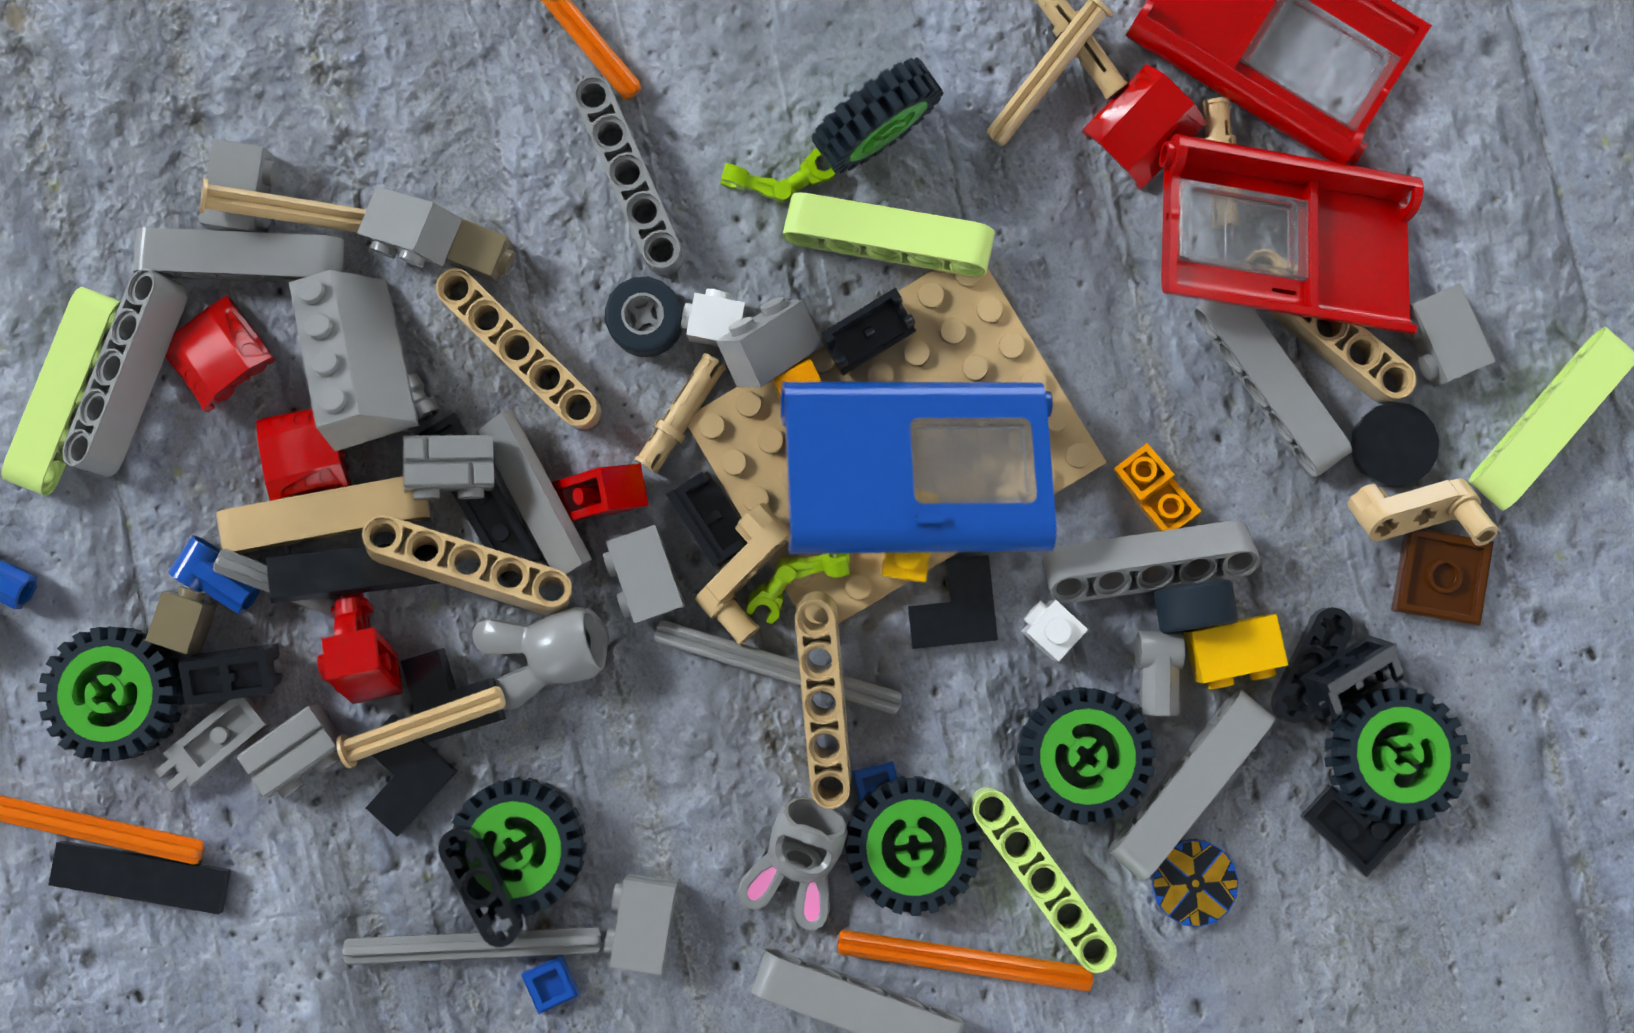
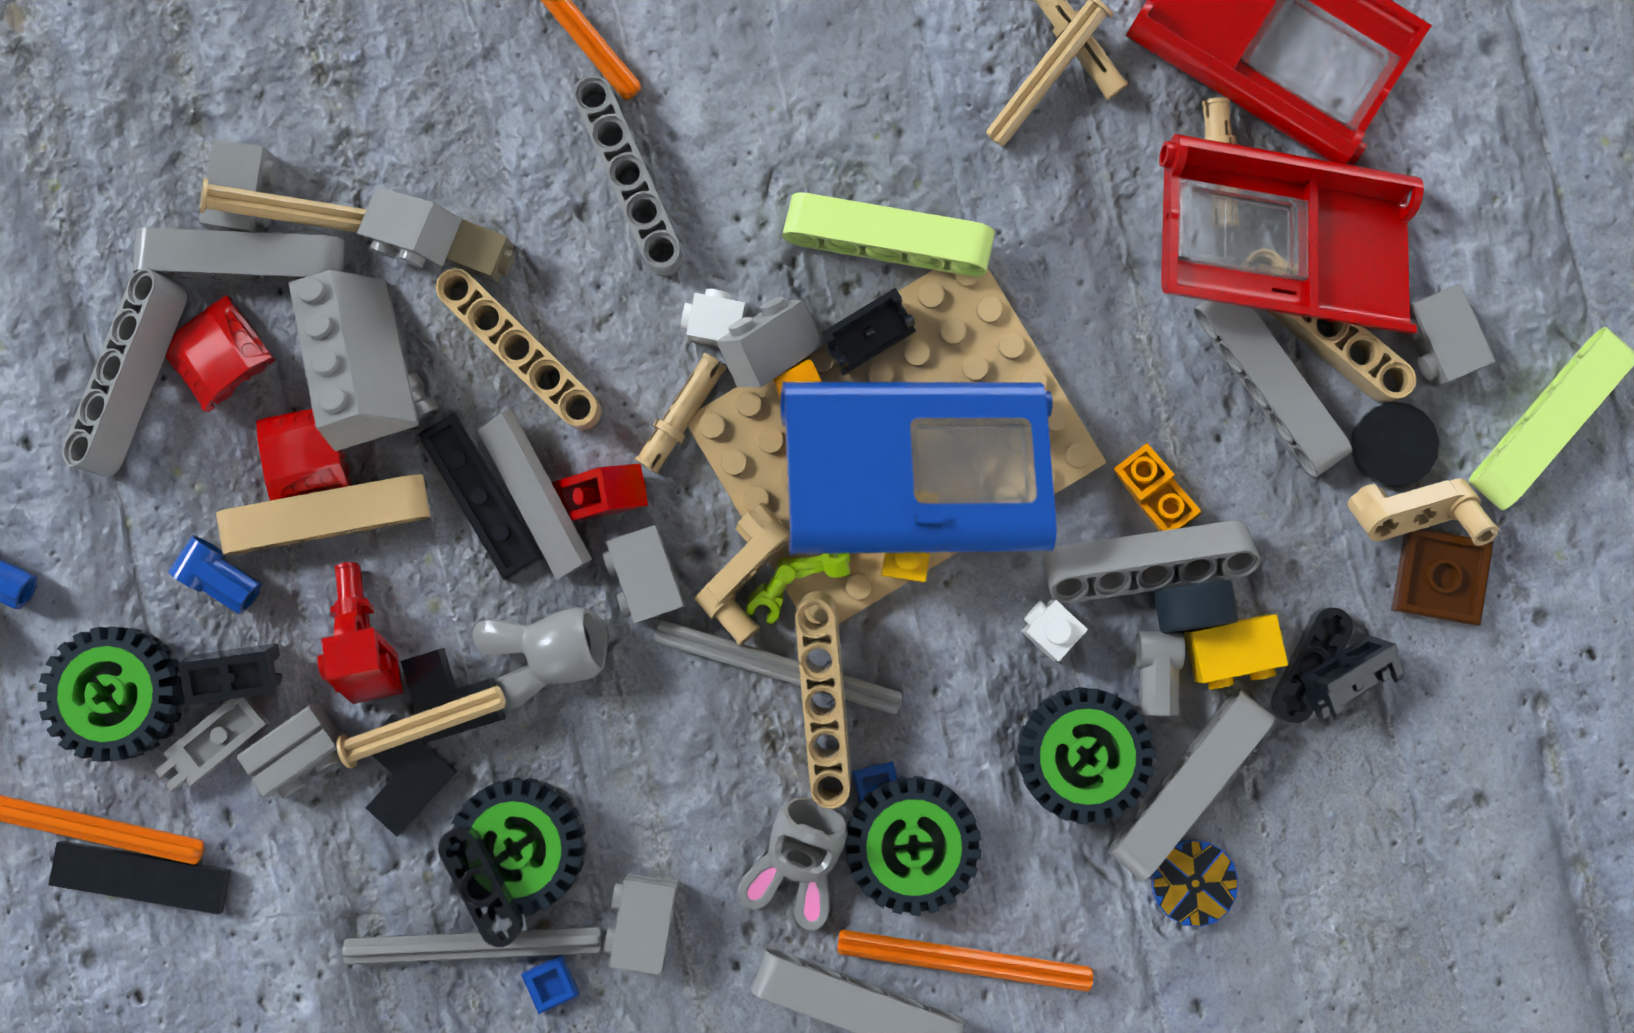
yellowish green beam [1,287,121,496] -> none
dark tan brick [145,586,217,654] -> none
light grey axle [213,549,338,617] -> none
black tile [266,543,440,604] -> none
tan beam [362,515,572,616] -> none
light grey brick [402,435,494,500] -> none
black wheel [605,276,683,357] -> none
black hinge [666,471,747,568] -> none
lime piece [720,148,836,203] -> none
black wheel [811,57,943,174] -> none
black tile [907,555,998,649] -> none
yellowish green beam [970,787,1117,973] -> none
red slope [1082,64,1207,190] -> none
black tile [1300,785,1419,877] -> none
wheel [1324,687,1470,824] -> none

